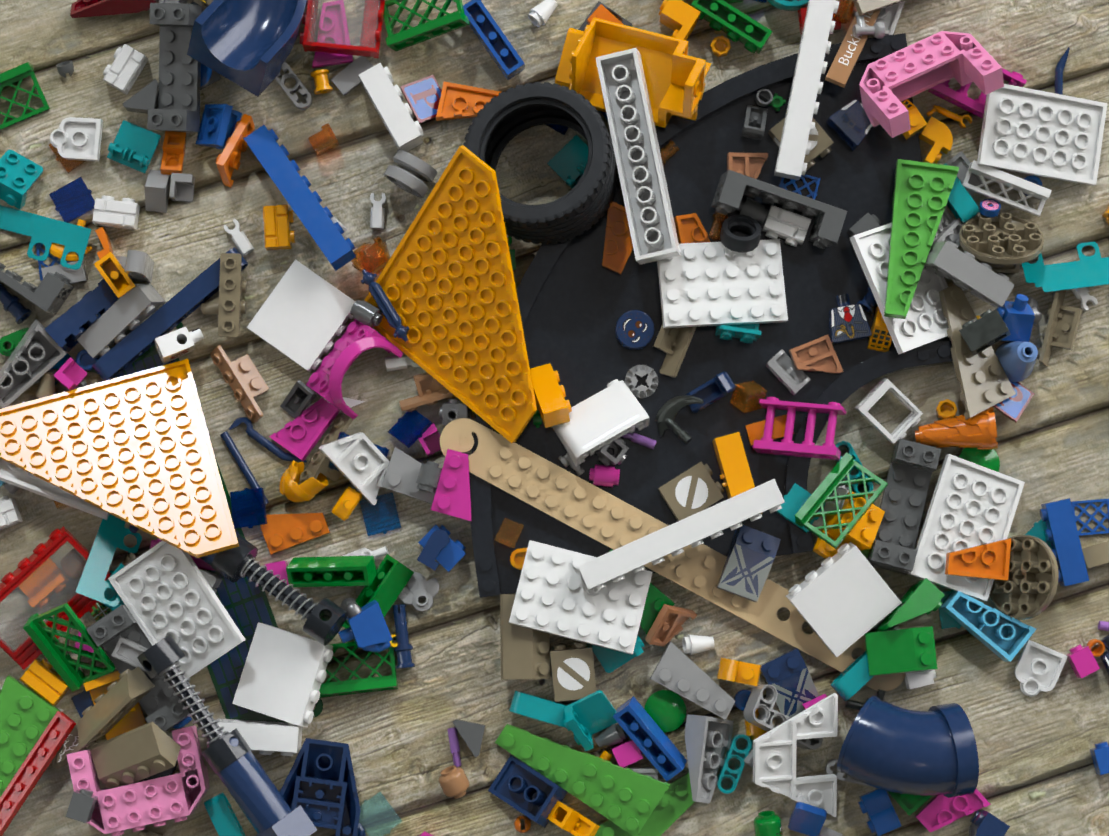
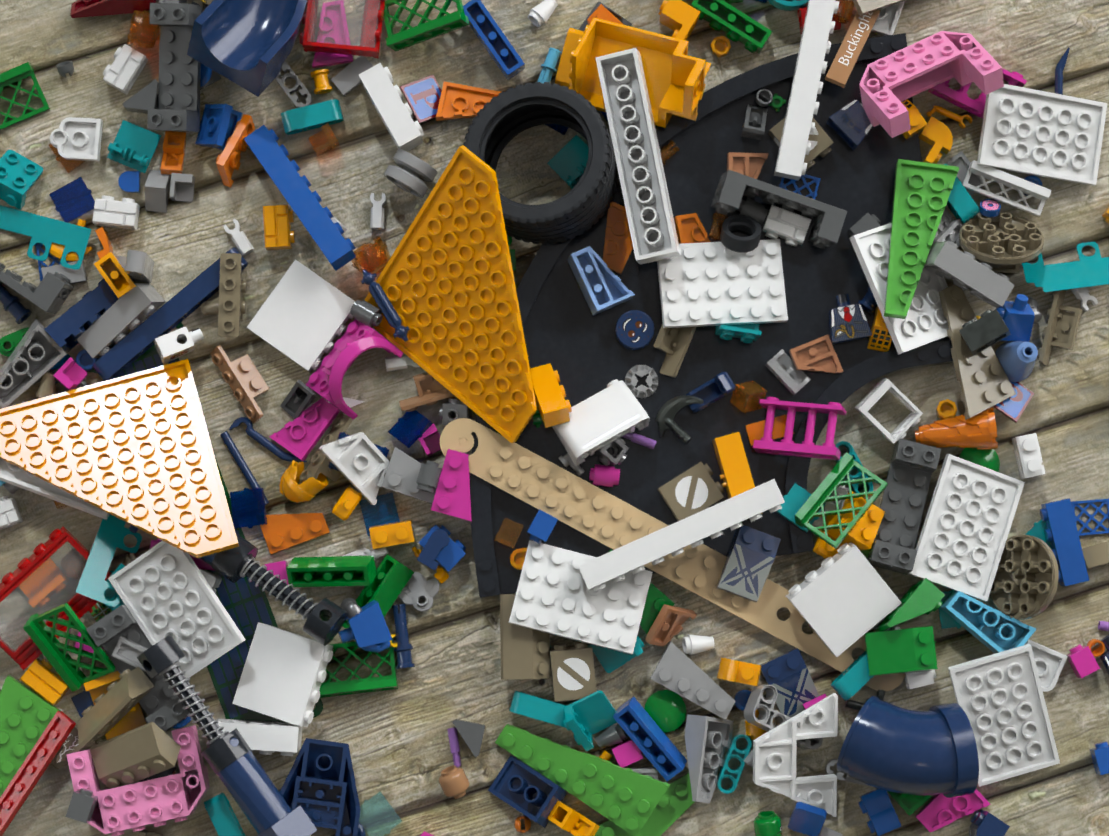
light grey piece [852,11,885,39] -> none
orange wing [945,538,1011,581] -> none
none -> blue tile [118,171,140,193]
none -> clear orange cone [127,9,160,50]
none -> teal beam [281,99,344,135]
none -> light orange brick [369,519,415,549]
none -> light orange piece [412,547,449,584]
none -> blue brick [527,509,558,544]
none -> medium azure axle [537,47,562,83]
none -> light blue wedge [567,246,635,316]
none -> white plate [948,644,1060,787]
none -> white brick [1012,433,1045,479]

